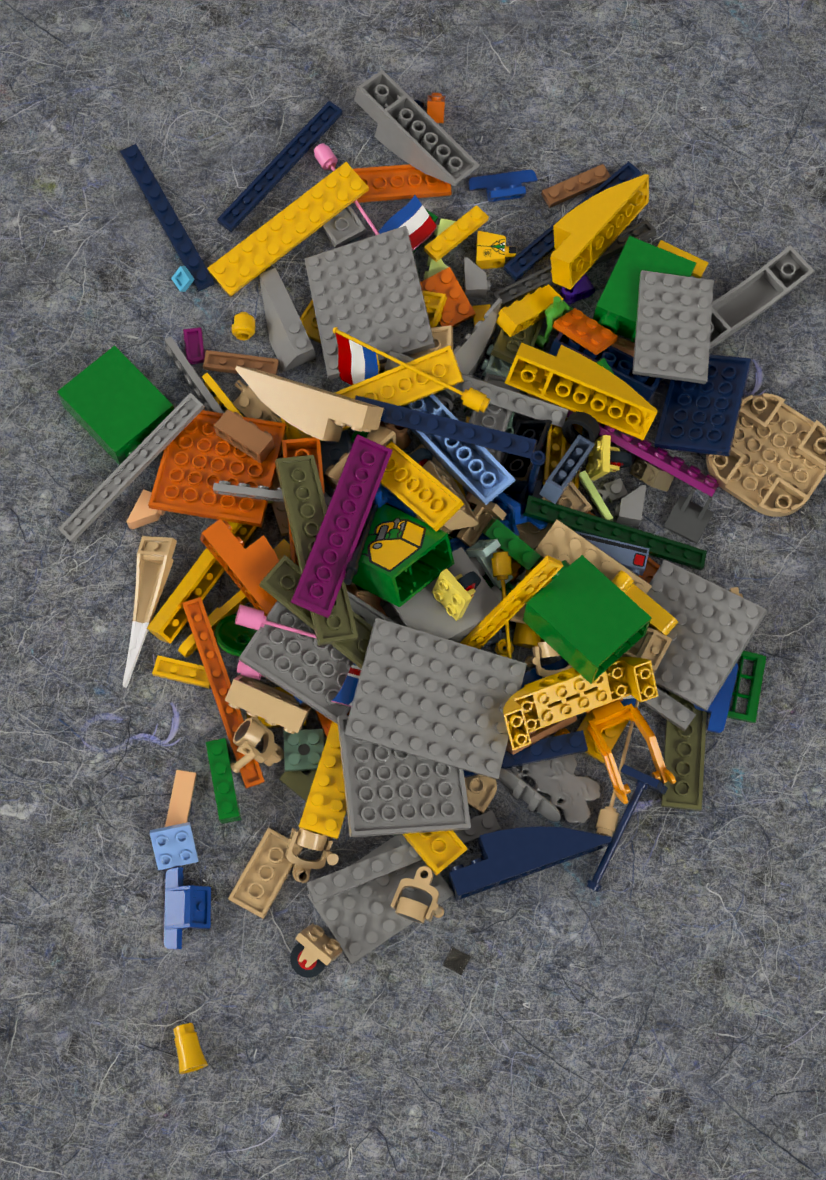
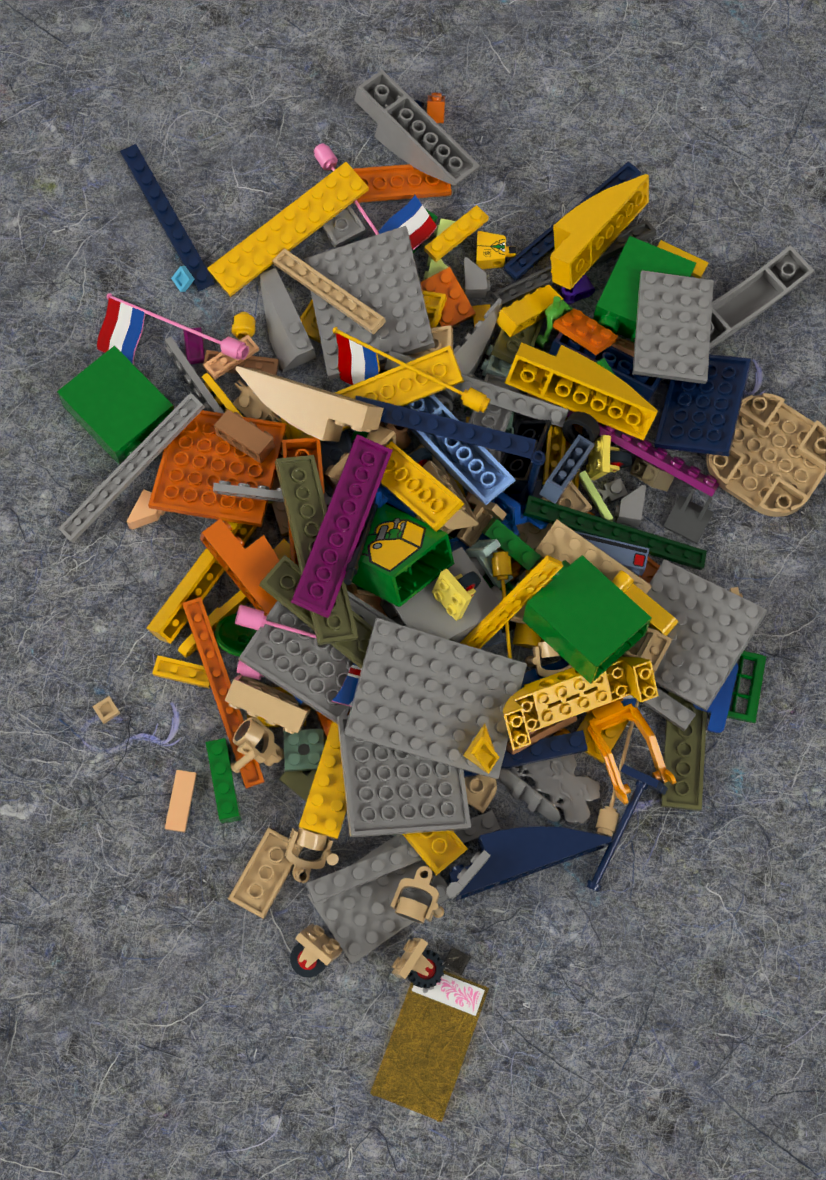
tan plate [122,536,177,688] -> none
light blue plate [150,822,198,870] -> none
blue plate [164,867,211,949] -> none
yellow plant [173,1023,208,1074] -> none
dark blue plate [217,101,343,232] -> none
blue plate [469,170,538,202] -> none
yellow plate [495,639,514,657] -> none
medium nougat plate [541,164,611,208] -> none
none -> tan tile [92,696,121,724]
none -> flag [97,293,249,365]
none -> light nougat tile [203,335,259,381]
none -> tan plate [273,248,386,335]
none -> clear yellow piece [370,971,489,1122]
none -> plate [391,938,445,988]
none -> light grey hinge [445,850,491,899]
none -> yellow slope [463,723,500,774]

